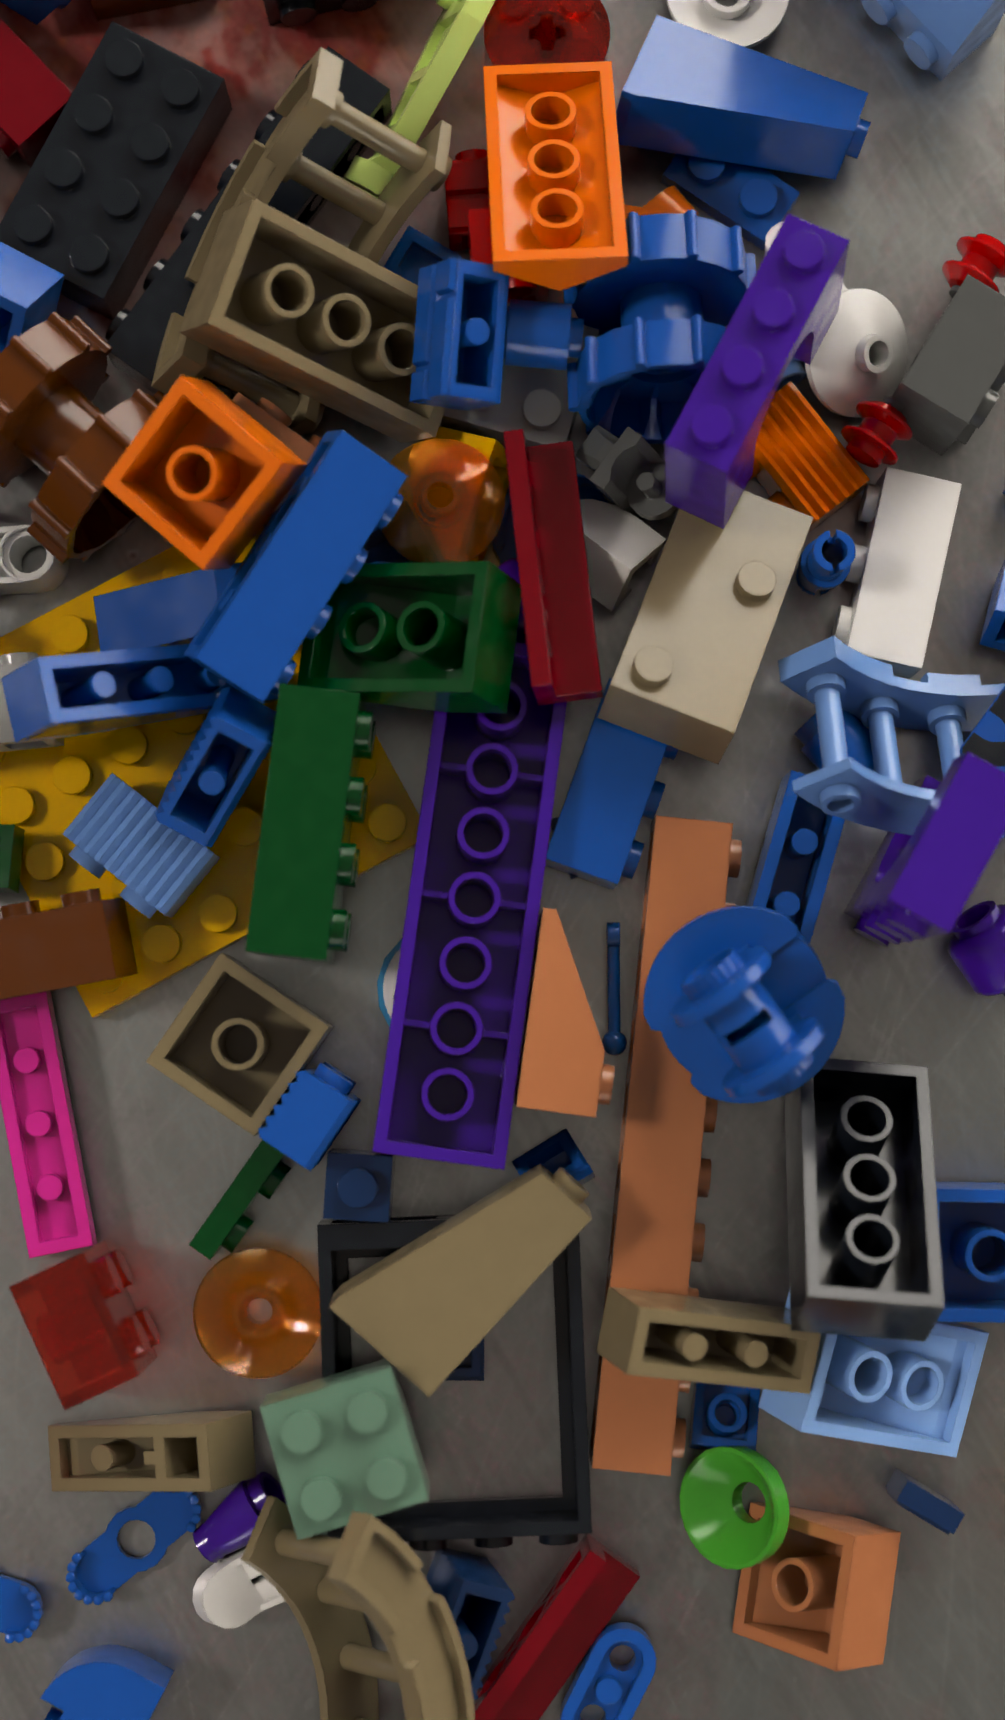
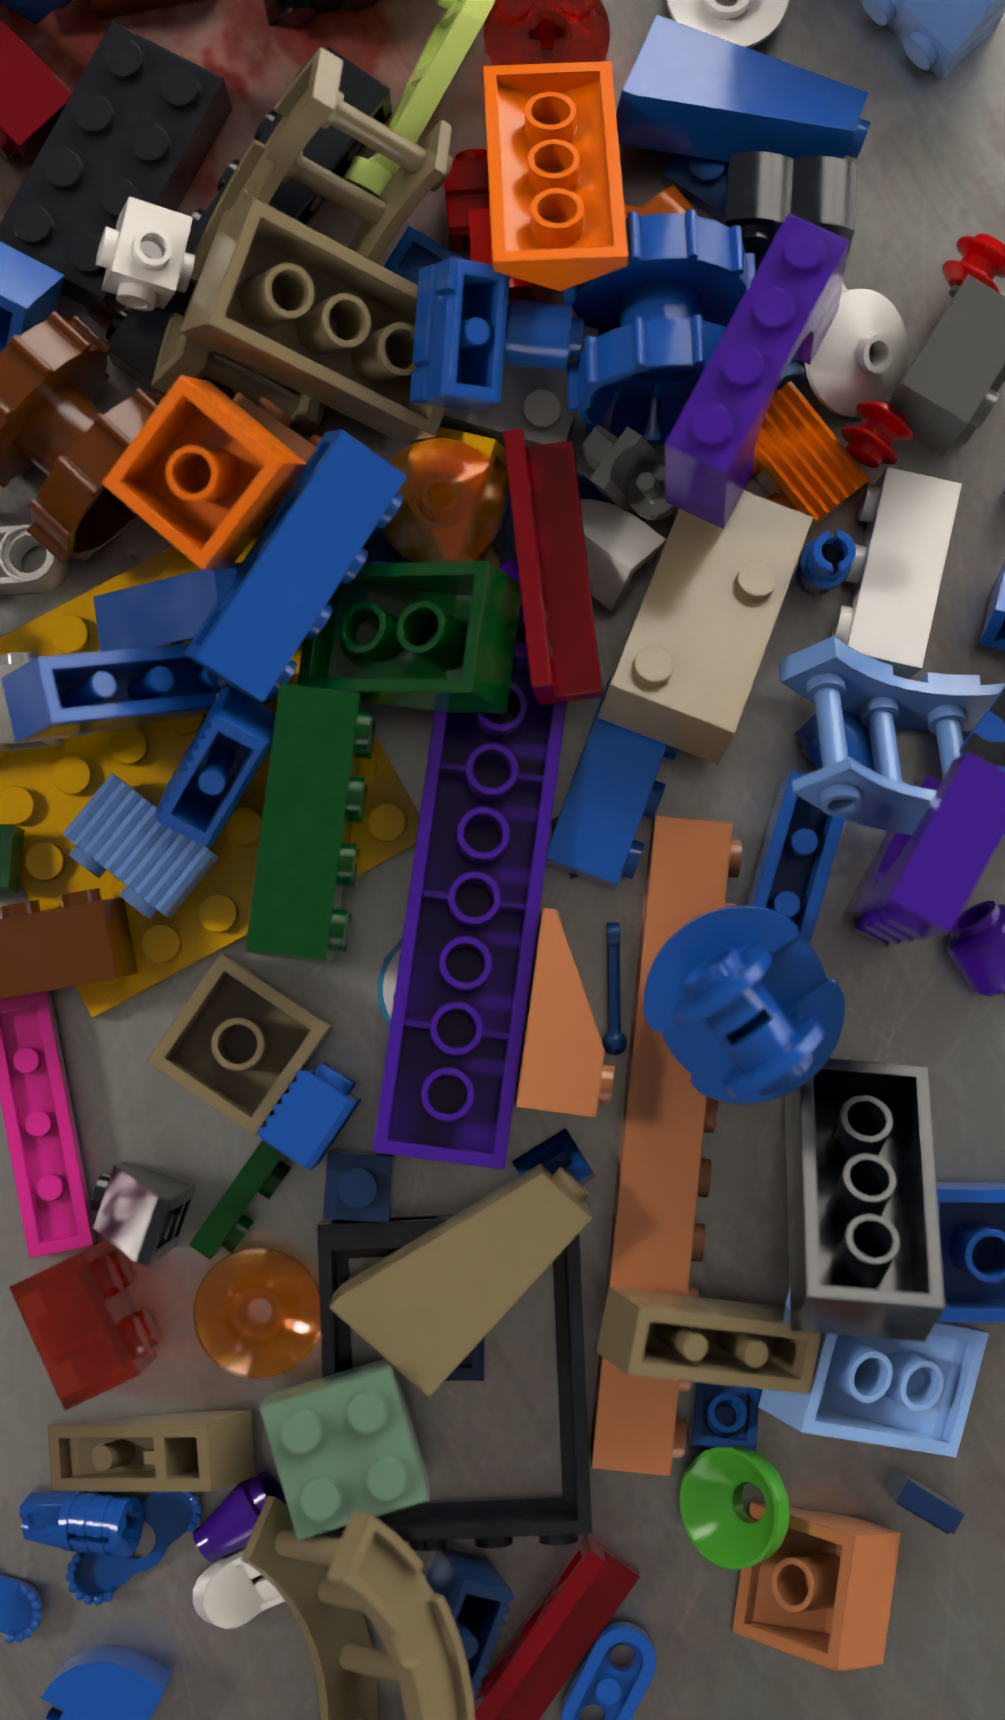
none -> blue hinge [20,1490,144,1558]
none -> black slope [89,1162,196,1266]
none -> white brick [95,196,195,311]
none -> black brick [723,151,858,258]

